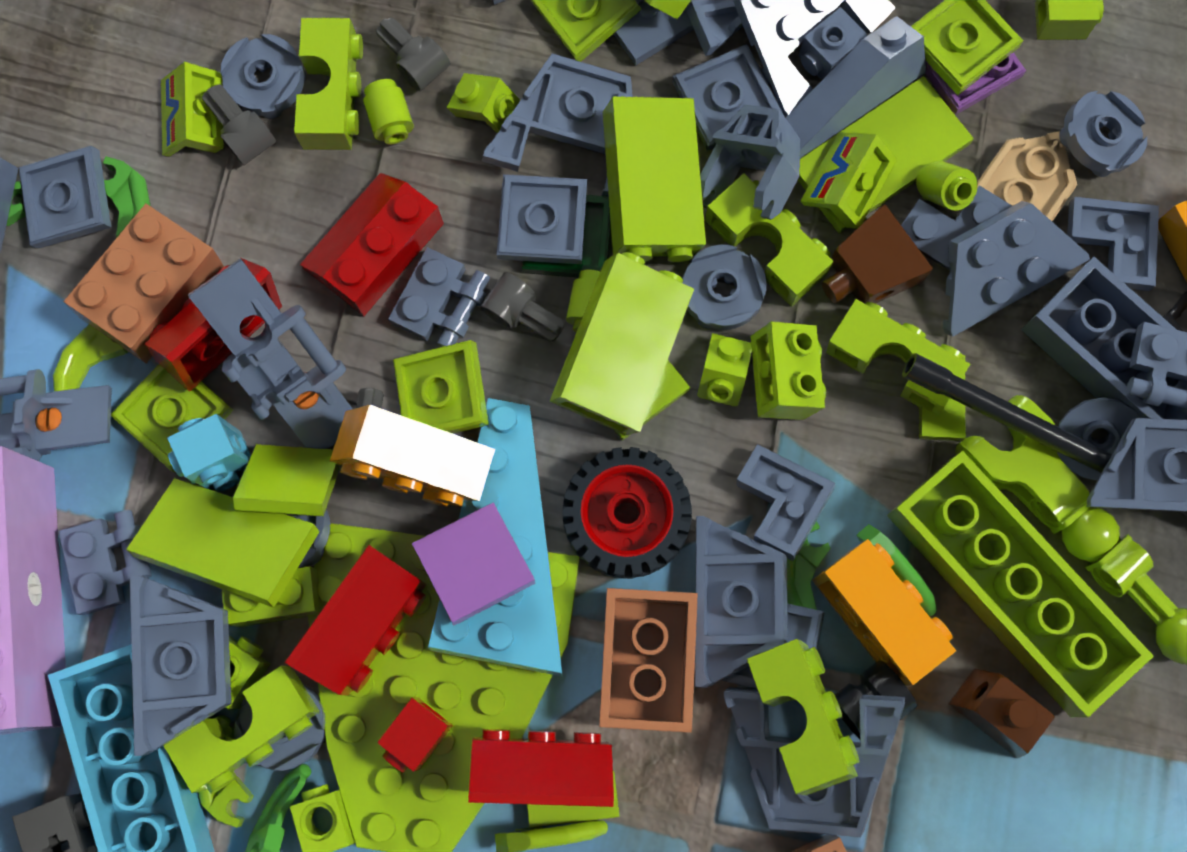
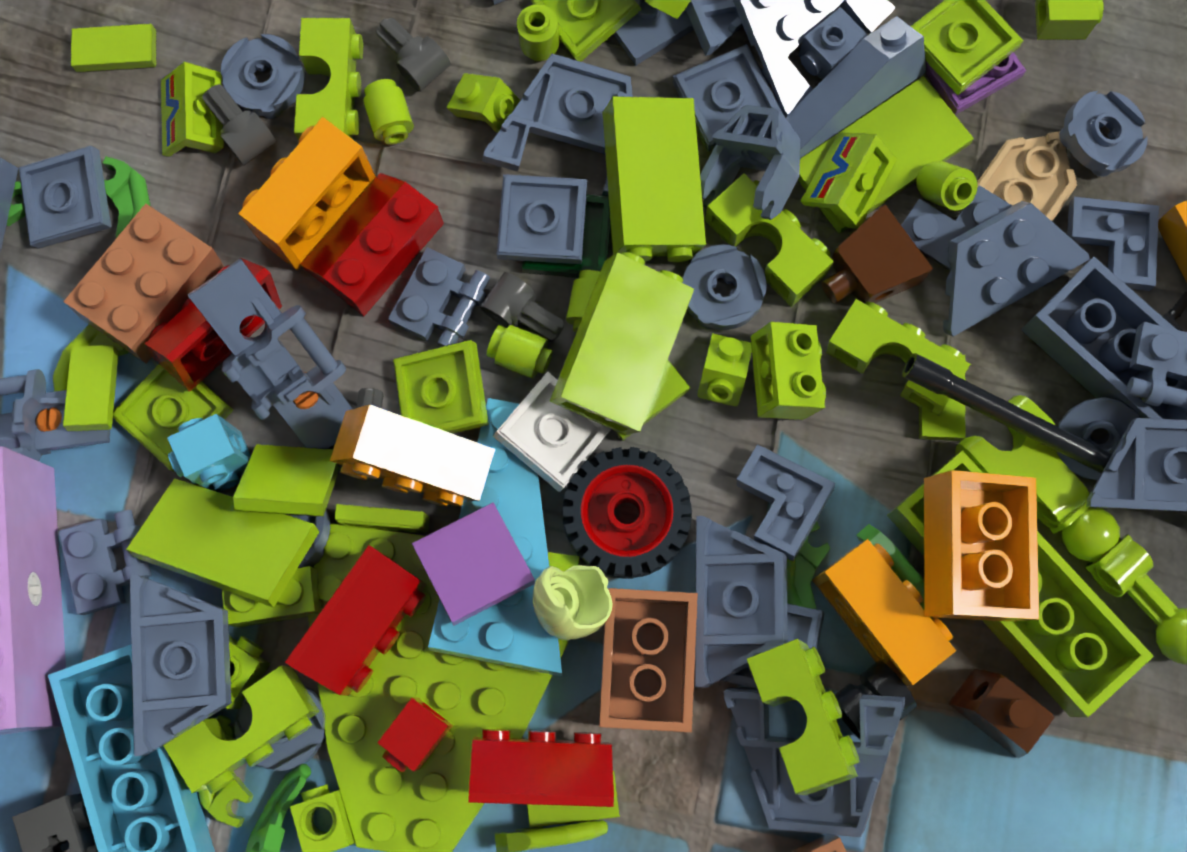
none -> lime tile [63,345,119,431]
none -> lime tile [71,24,156,72]
none -> light orange brick [238,117,376,271]
none -> lime tile [335,504,430,534]
none -> lime brick [486,325,553,379]
none -> white plate [493,372,611,492]
none -> lime brick [517,4,560,61]
none -> yellowish green hair [533,565,613,640]
none -> light orange brick [924,470,1039,622]

